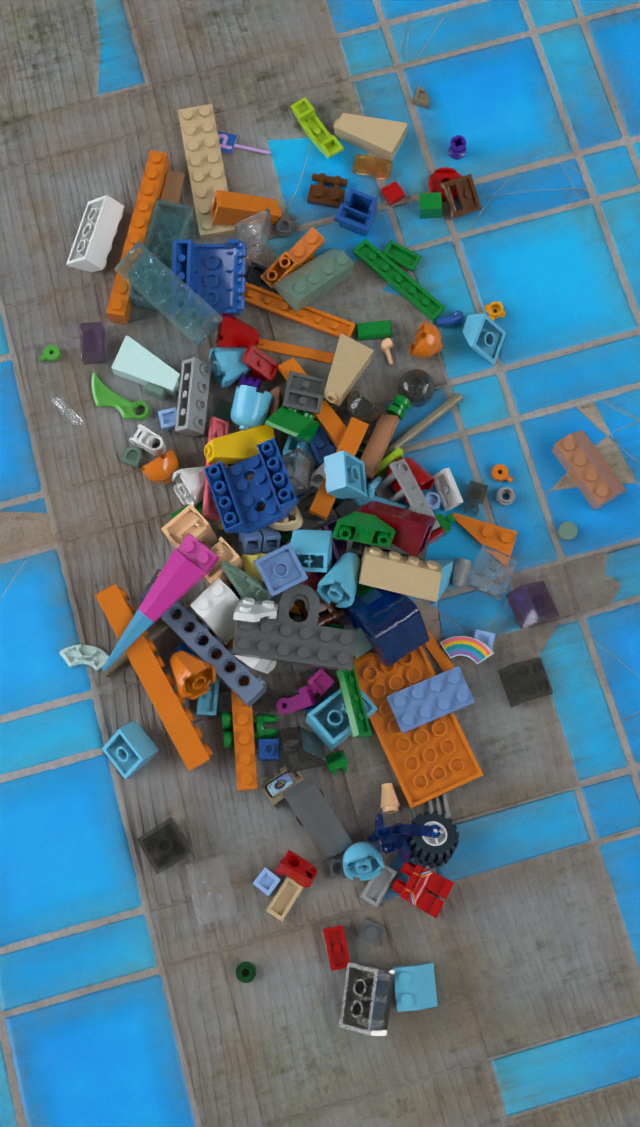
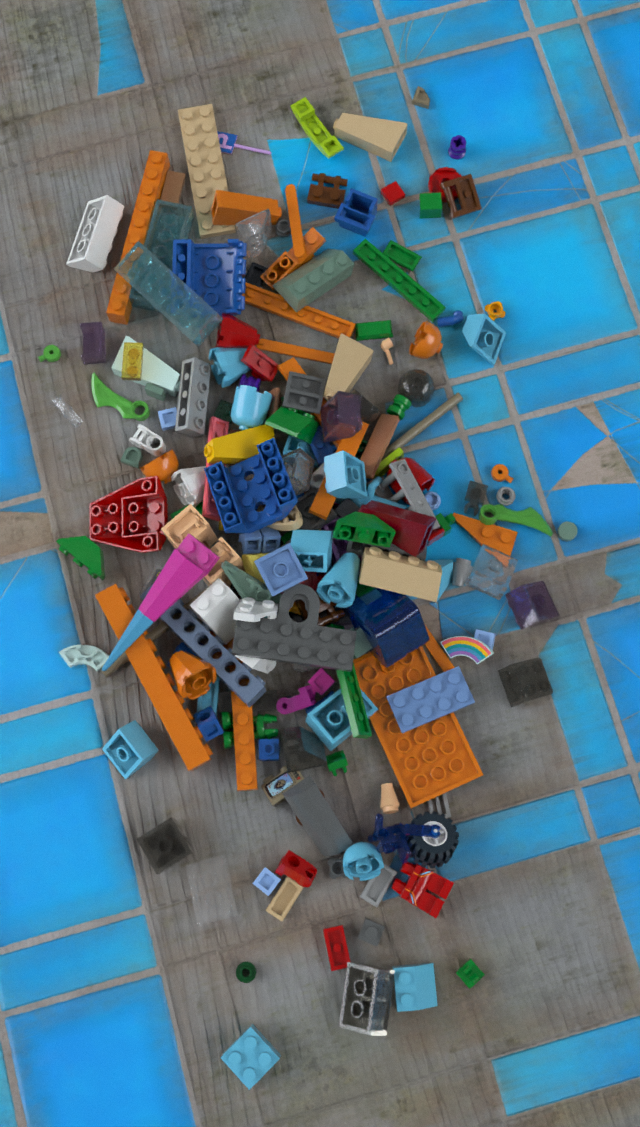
clear orange slope [352,154,393,179] -> none
white plate [432,468,463,511] -> none
nougat slope [552,430,627,511] -> none
none -> green slope [56,536,105,581]
none -> red wedge [89,476,168,553]
none -> clear yellow plate [121,342,144,381]
none -> blue brick [193,706,224,742]
none -> medium azure brick [221,1024,281,1090]
none -> orange piece [285,184,305,259]
none -> slope [321,391,362,442]
none -> green tile [455,958,485,989]
none -> bright green piece [479,504,553,536]

